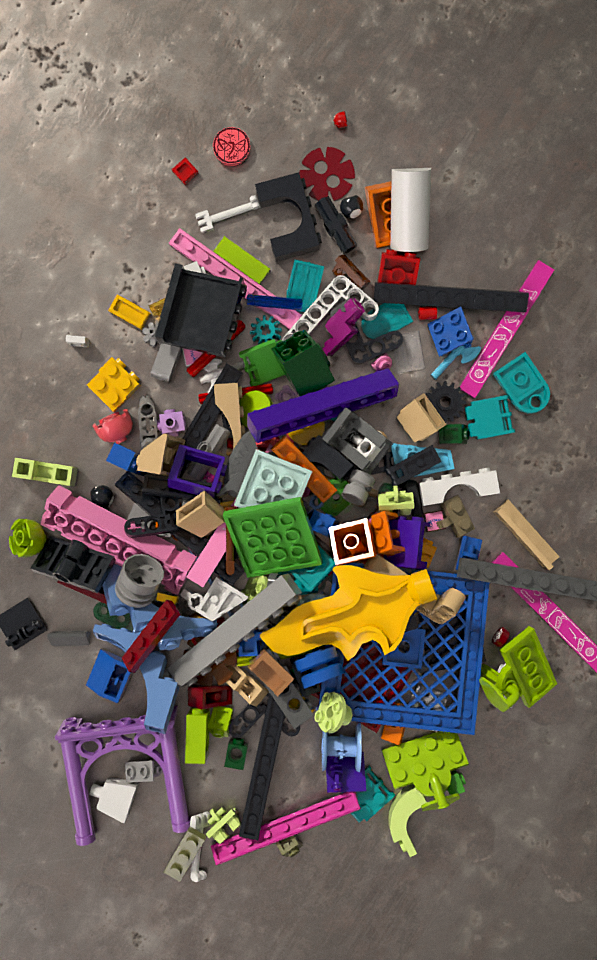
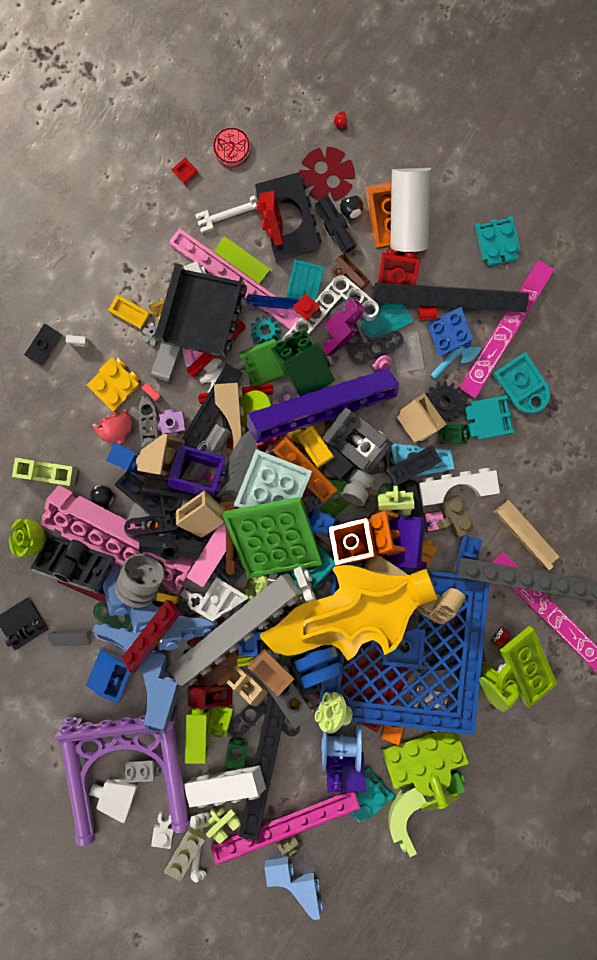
none -> black plate [24,323,62,366]
none -> black piece [139,533,201,560]
none -> coral tile [142,383,162,403]
none -> white plate [151,811,173,849]
none -> white brick [183,766,266,808]
none -> red plate [256,191,284,246]
none -> light blue arch [264,857,323,920]
none -> red plate [292,293,320,322]
none -> white plate [293,566,316,602]
none -> yellow tile [296,425,334,468]
none -> teal plate [475,216,521,267]

